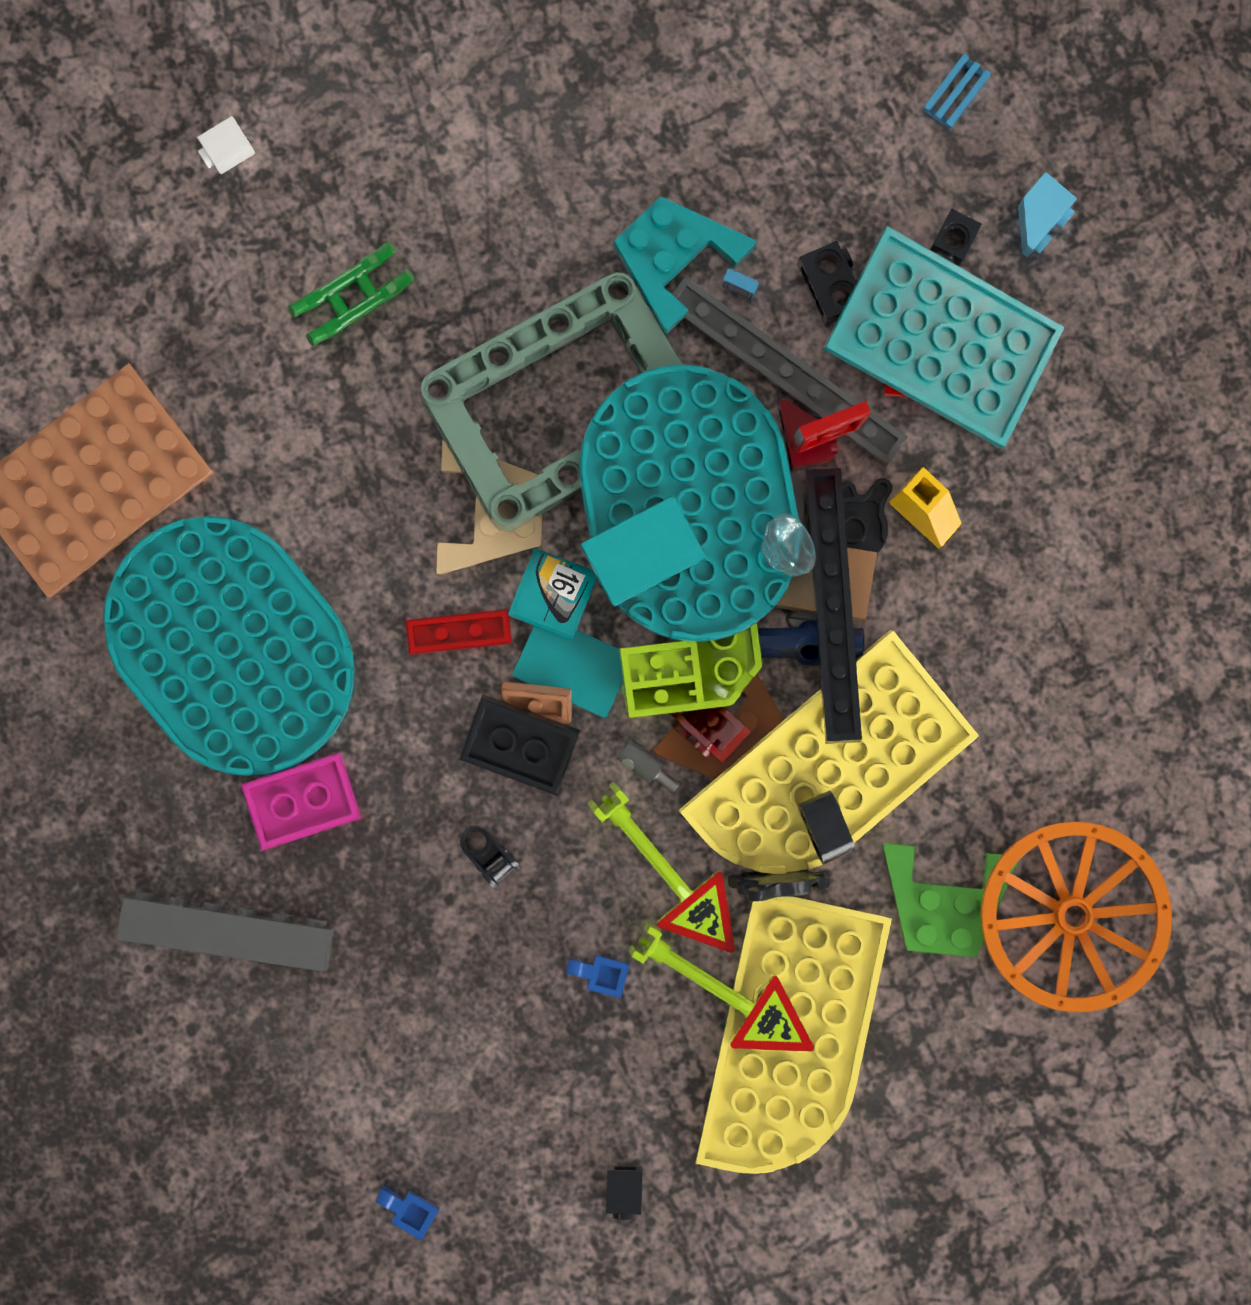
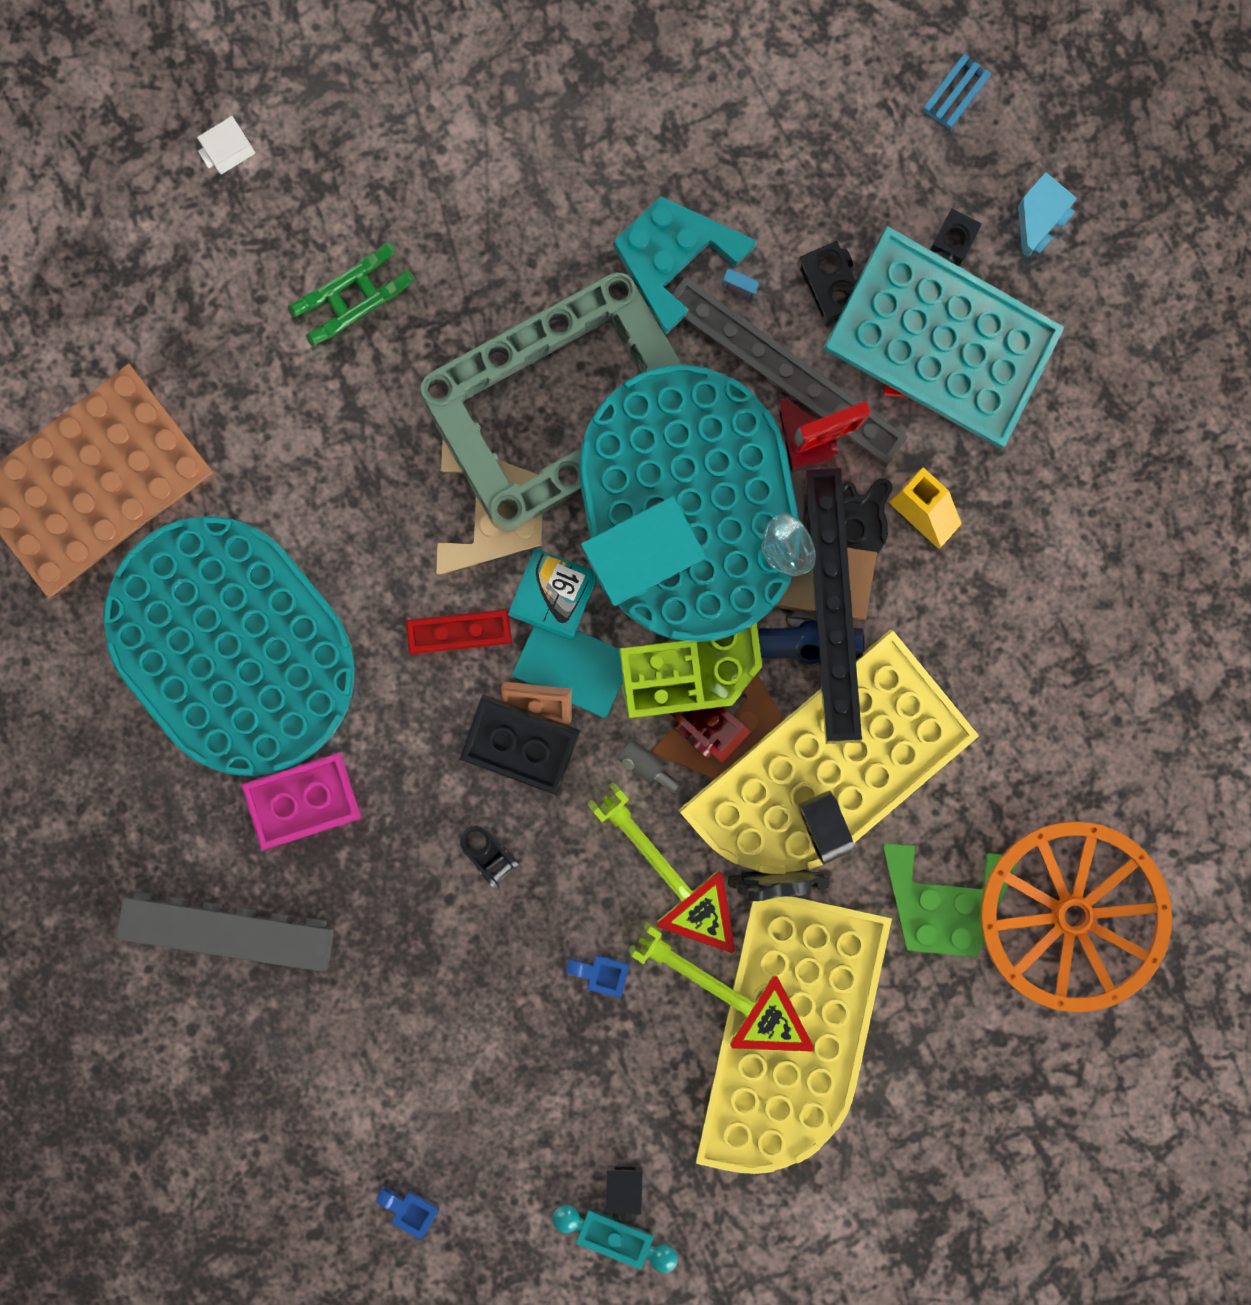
none -> teal plate [552,1205,678,1273]

